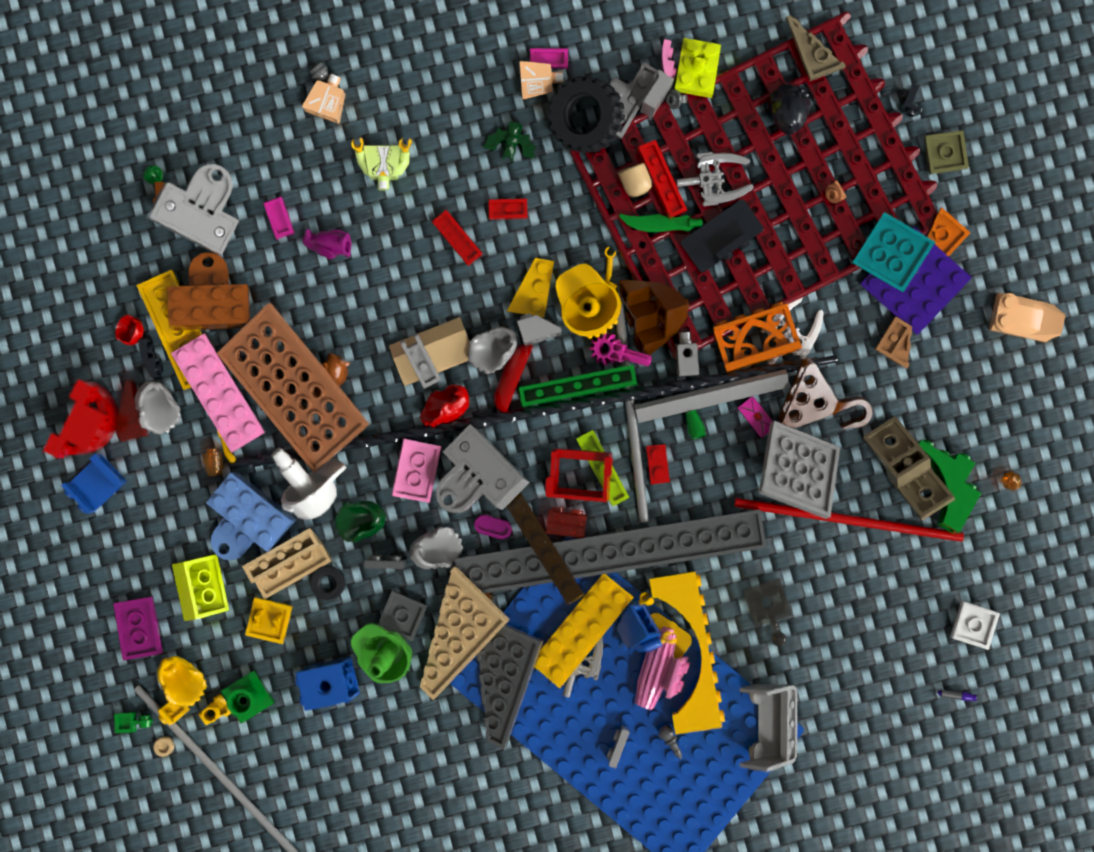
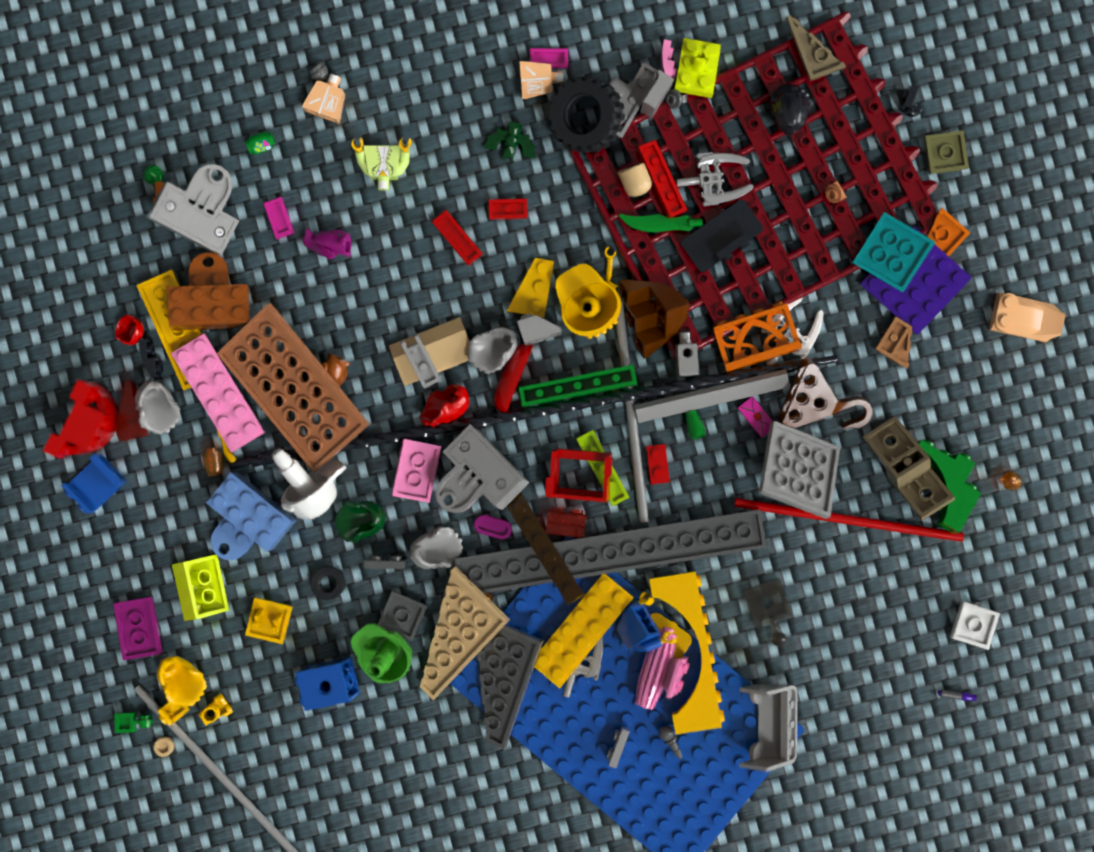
green plant [221,670,275,724] -> none
tan slope [242,528,332,599] -> none
dark pink gear [589,332,652,366] -> none
none -> green brick [245,130,276,155]

